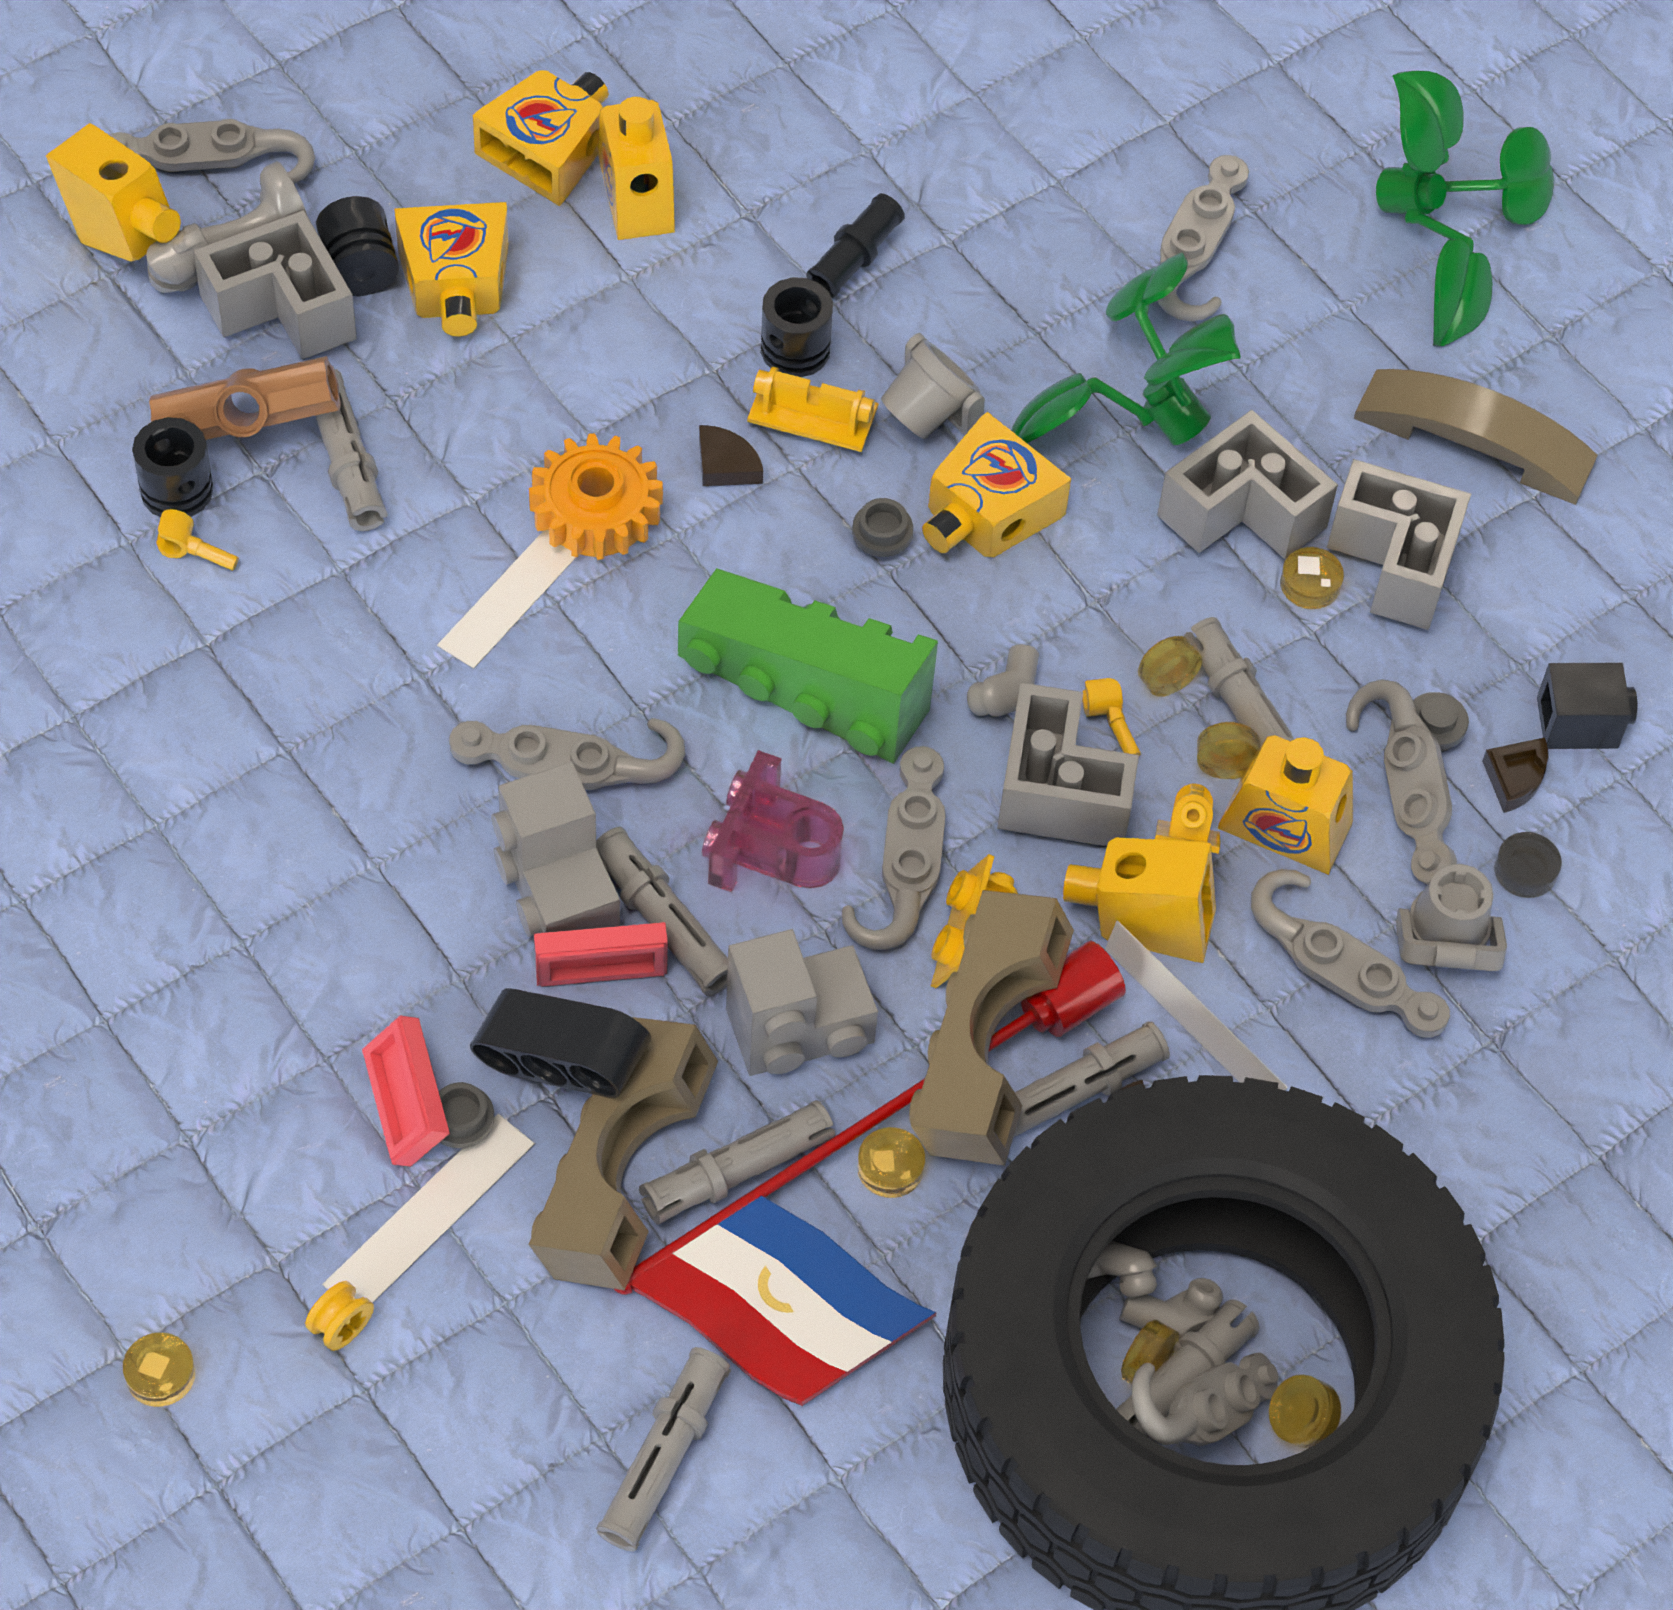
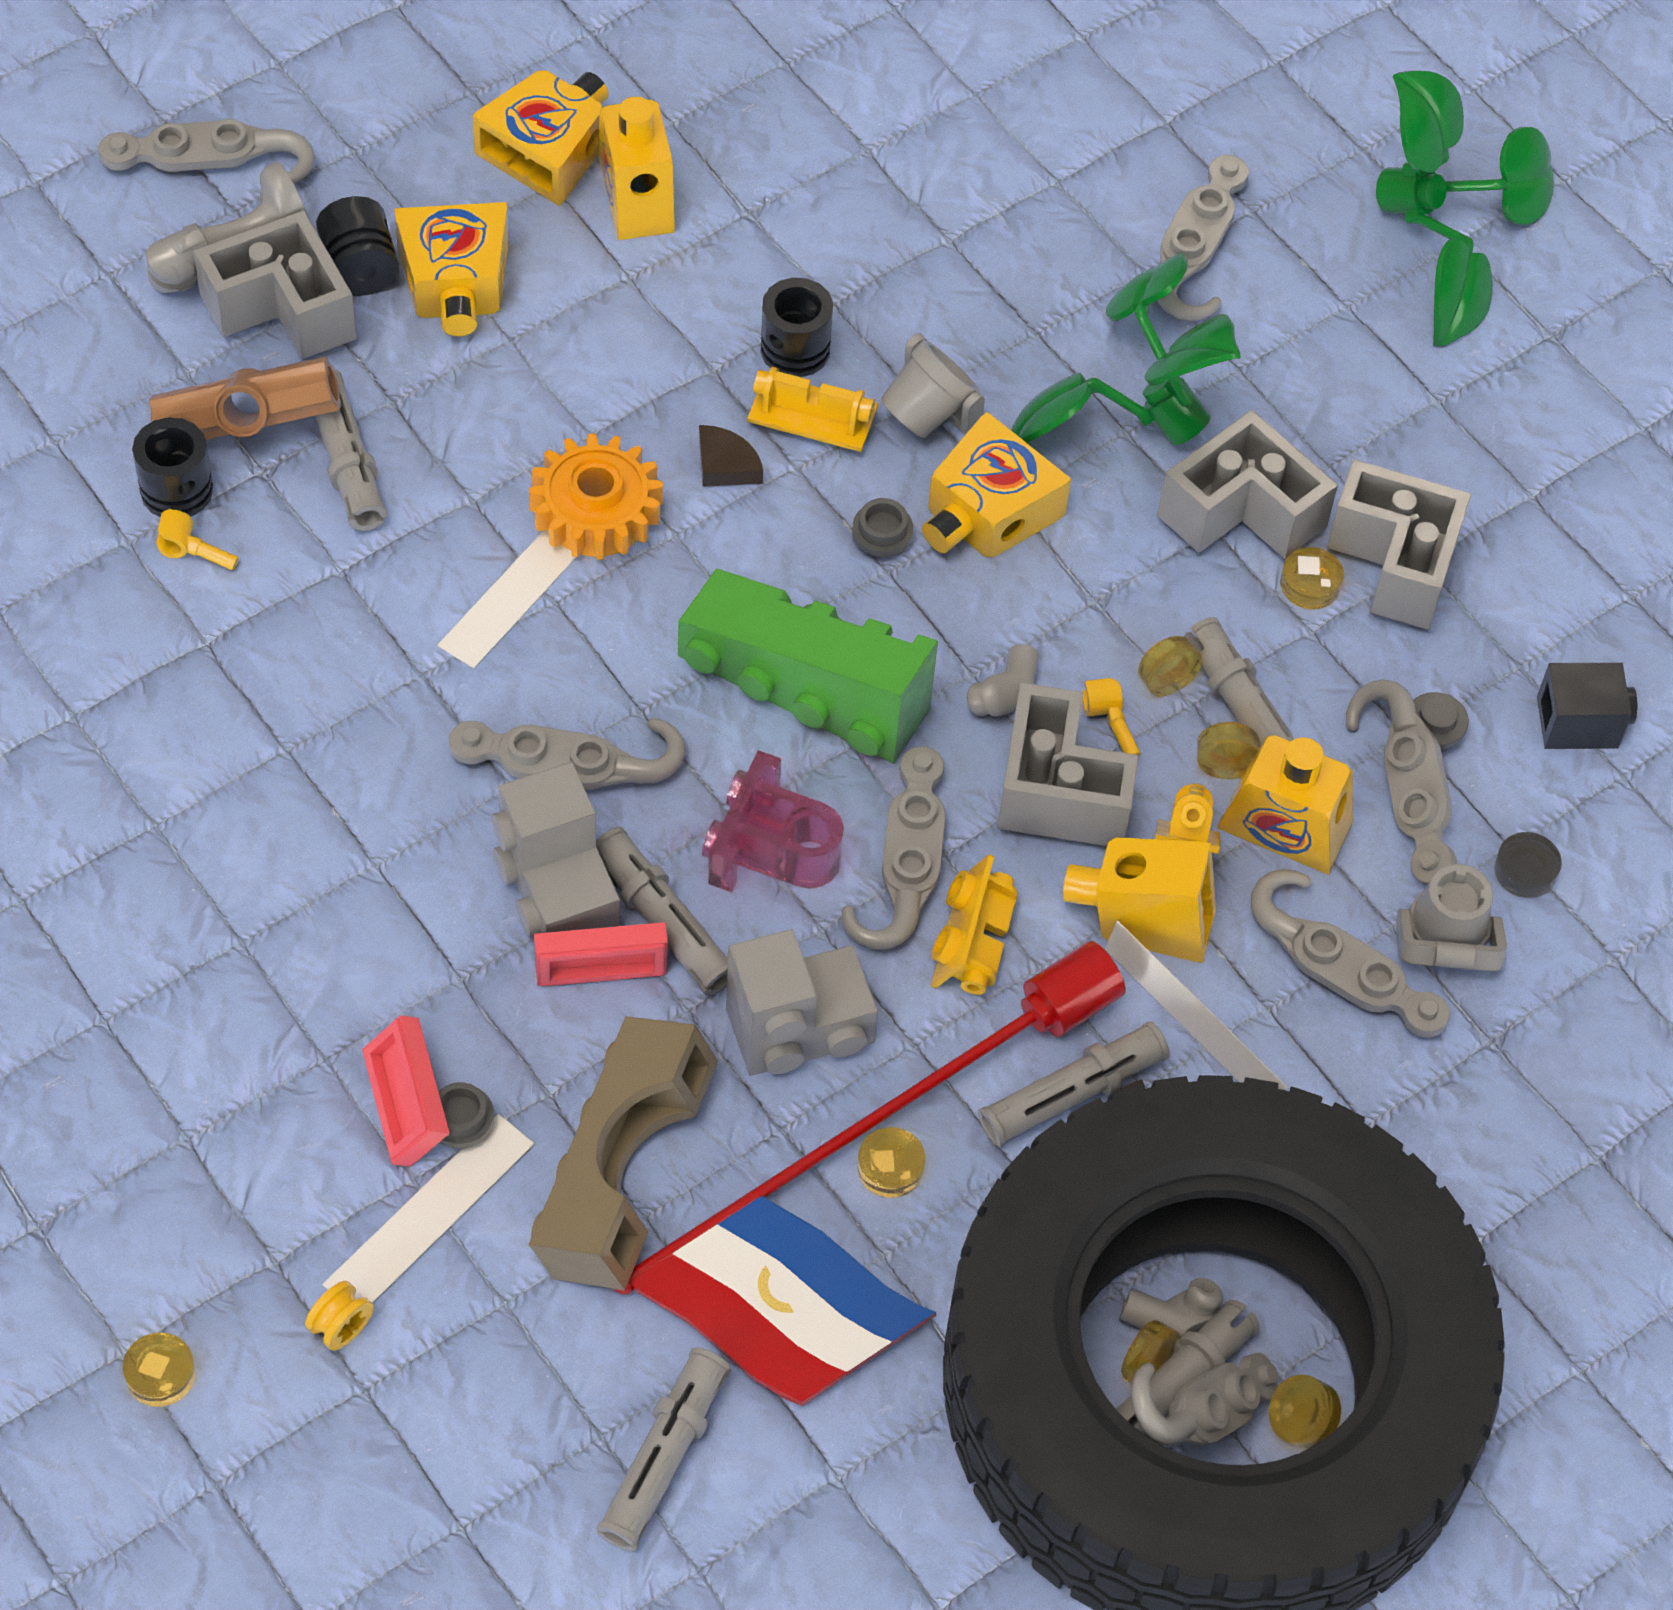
yellow torso [45,123,181,262] -> none
black beam [470,988,651,1098] -> none
light grey pin [639,1100,836,1225] -> none
black pin [806,193,905,298] -> none
dark tan arch [909,890,1074,1166] -> none
light grey arm [1088,1240,1157,1297] -> none
dark tan slope [1354,369,1598,505] -> none
dark brown tile [1482,737,1549,813] -> none

